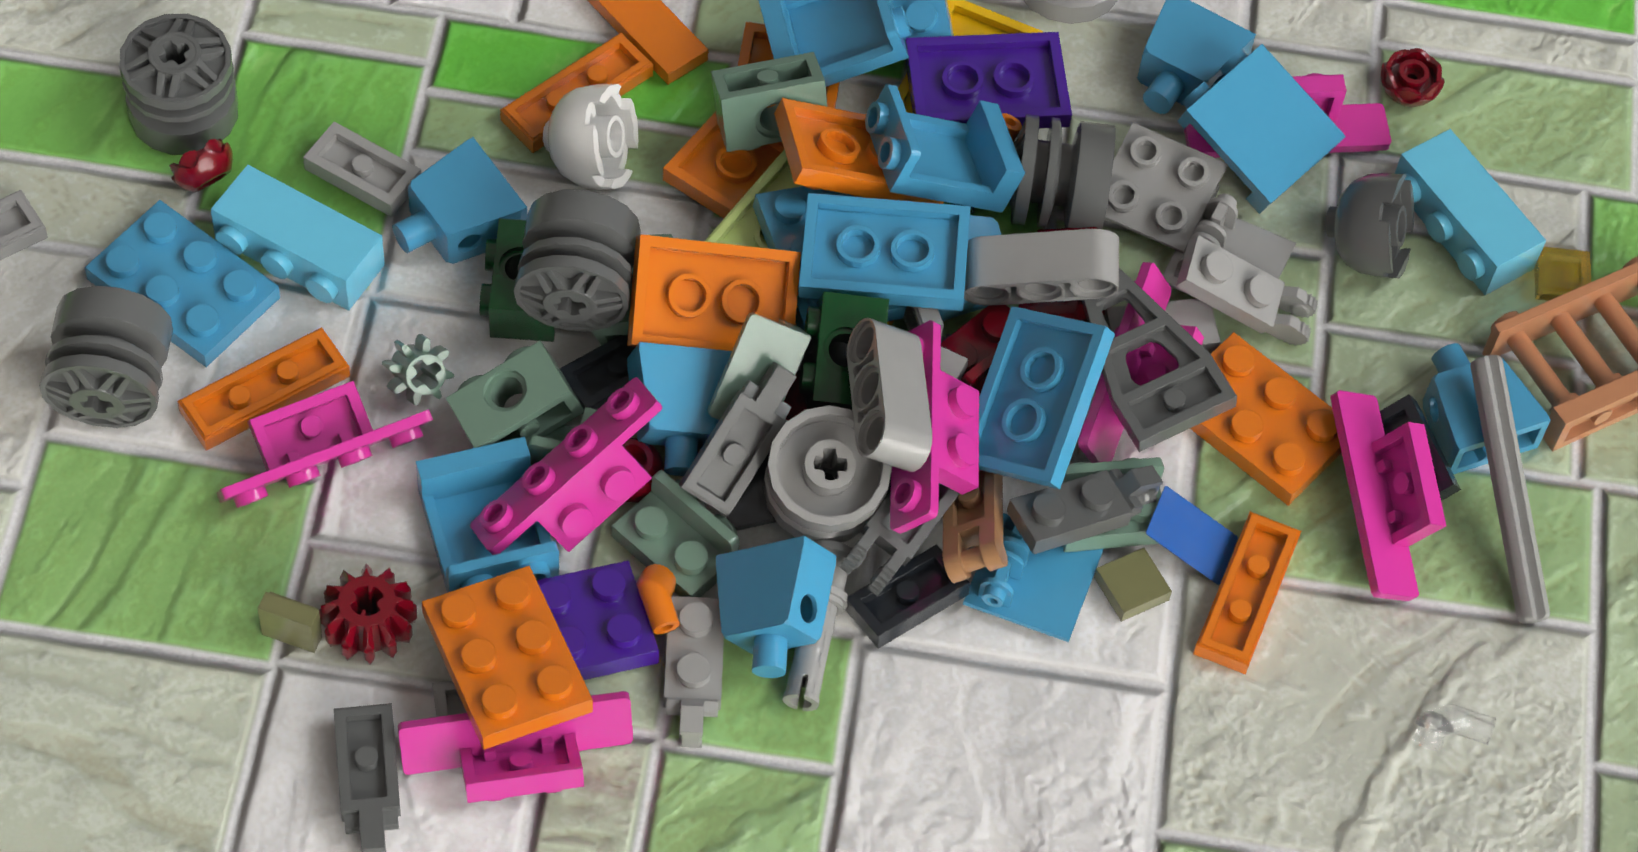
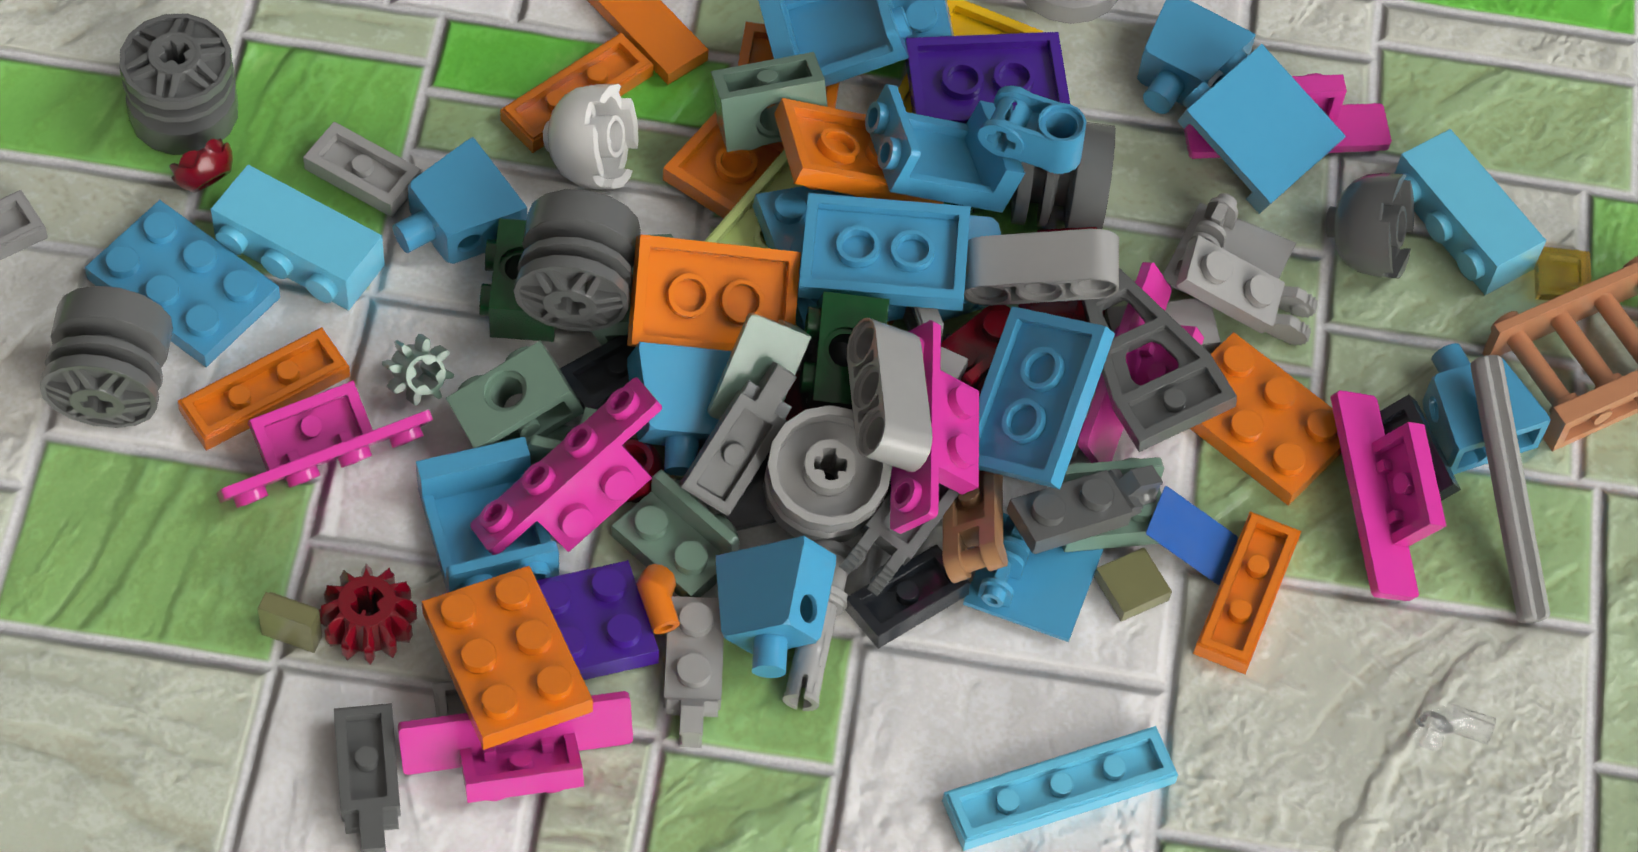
light grey hinge [1105,122,1228,254] -> none
dark red plate [1380,48,1445,107] -> none
none -> medium azure tile [942,726,1178,851]
none -> dark azure piece [978,86,1087,174]

